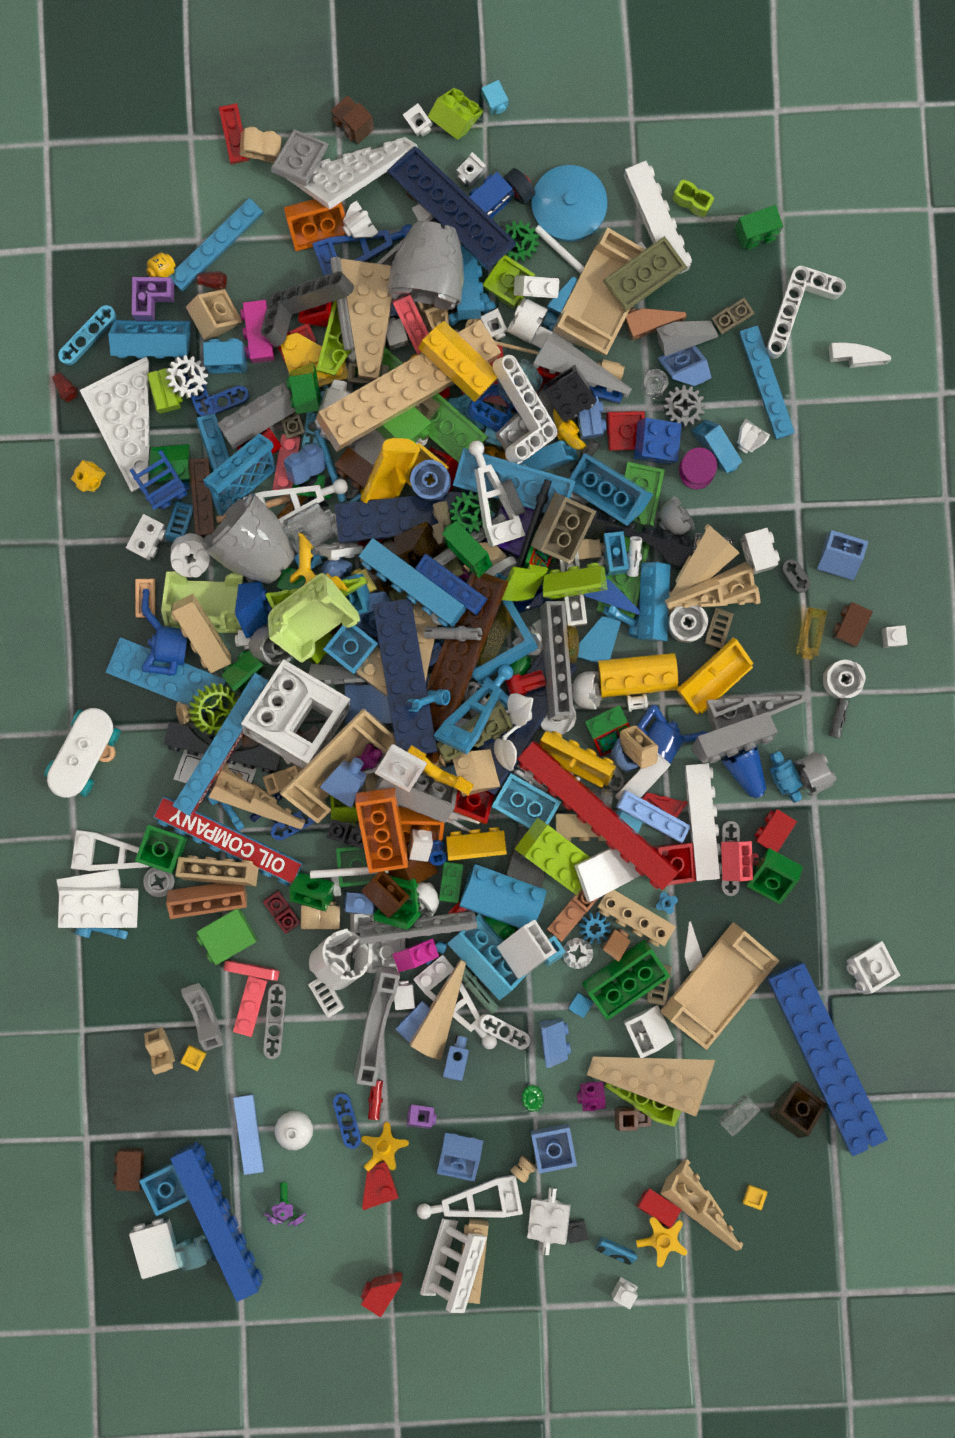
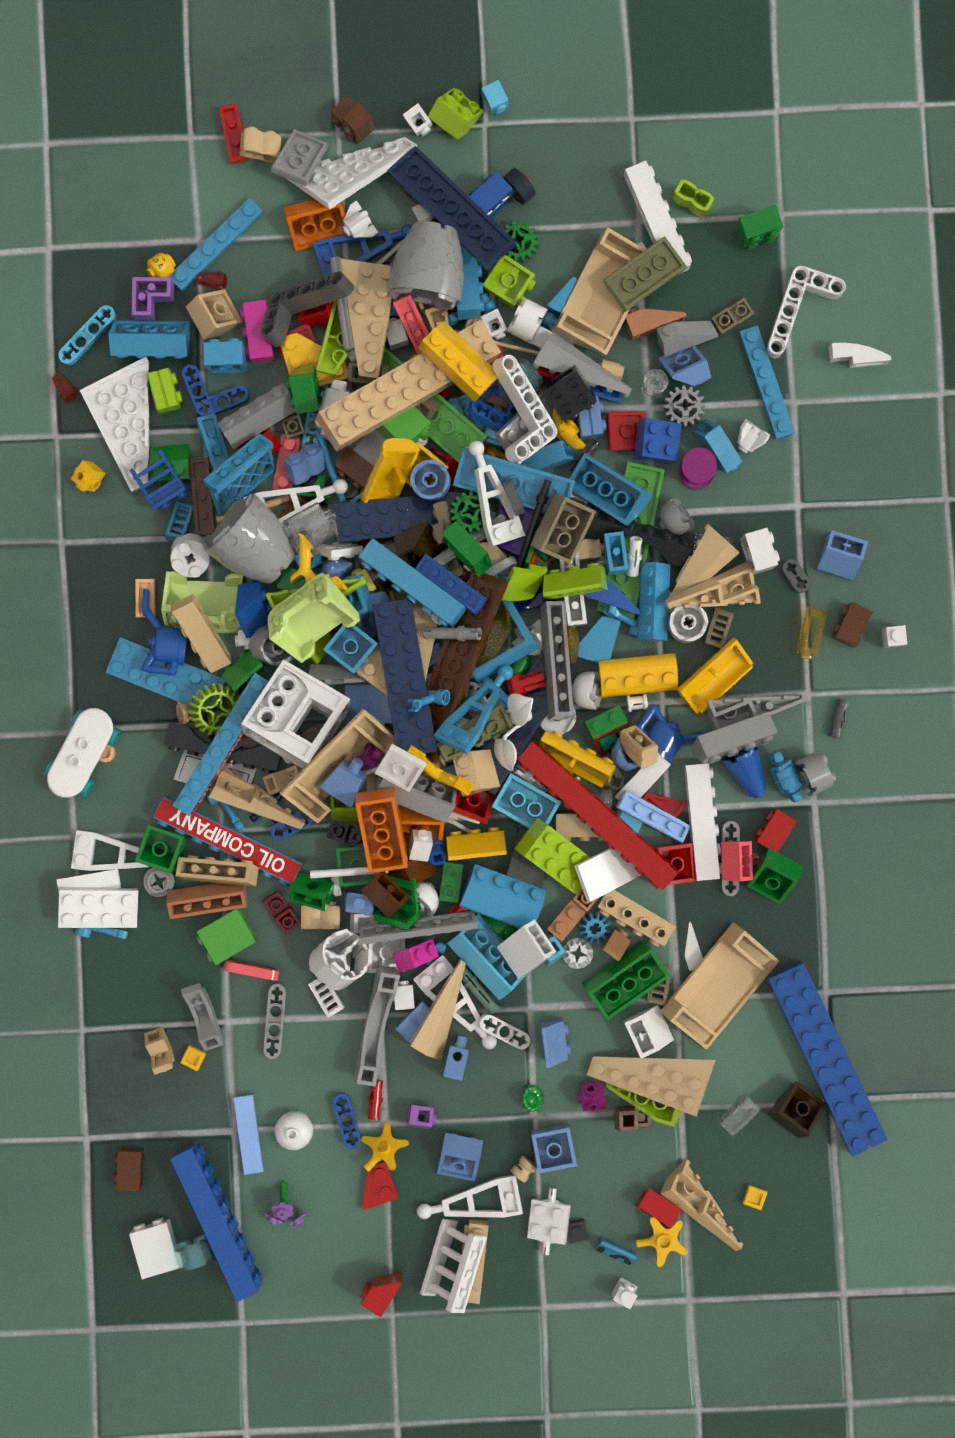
white brick [126,514,167,560] -> none
dark azure brick [139,1162,189,1216] -> none
white gear [165,355,208,398] -> none
coral plate [233,976,268,1037] -> none
white brick [457,152,486,187] -> none
white brick [514,276,559,298] -> none
dark azure dish [531,165,607,242] -> none
white bar [535,225,584,274] -> none
dark azure slope [567,992,594,1018] -> none
dark azure plate [656,892,678,914] -> none
white brick [823,660,866,699] -> none
white plate [846,941,900,994] -> none

